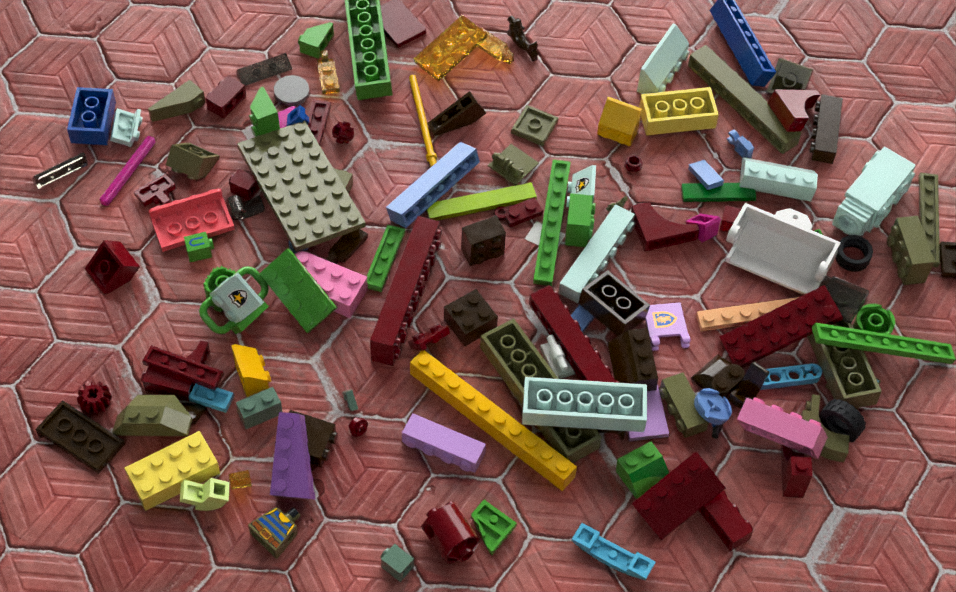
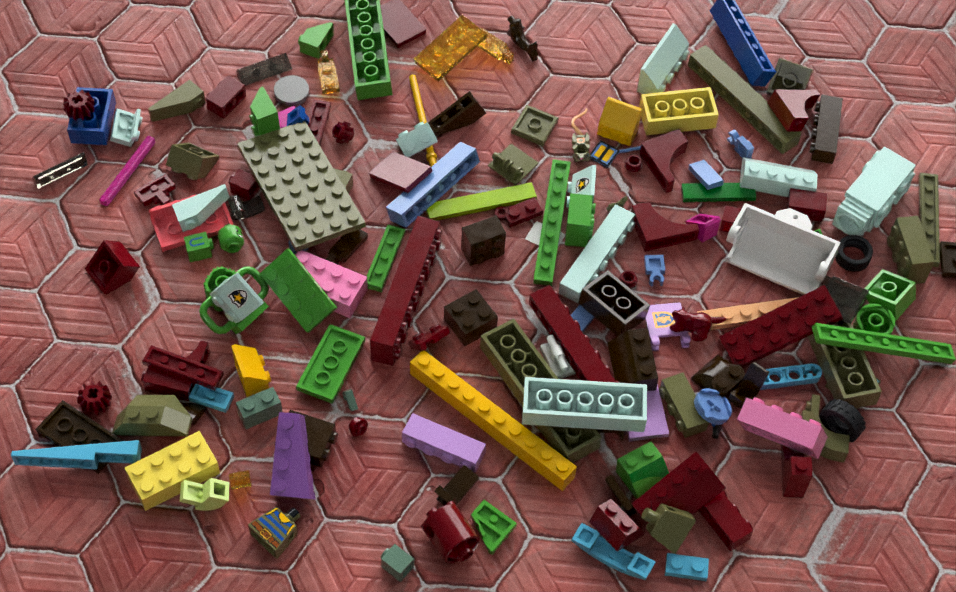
none -> medium azure slope [11,440,142,469]
none -> dark red gear [63,90,95,121]
none -> light aqua slope [172,184,230,232]
none -> bright green head [218,224,244,253]
none -> bright green plate [296,324,365,404]
none -> tile [369,151,432,193]
none -> light aqua bracket [396,122,438,158]
none -> dark brown bracket [434,465,479,506]
none -> olive animal [571,108,591,162]
none -> dark red slope [589,499,645,551]
none -> piece [590,140,641,167]
none -> dark brown tile [605,475,637,516]
none -> dark red plate [619,271,638,289]
none -> dark red arch [639,129,688,193]
none -> olive torso [641,504,696,554]
none -> medium blue plate [644,255,665,286]
none -> medium azure plate [665,553,709,581]
none -> dark red animal [669,306,726,342]
none -> dark red brick [786,188,827,222]
none -> bright green slope [862,269,916,321]

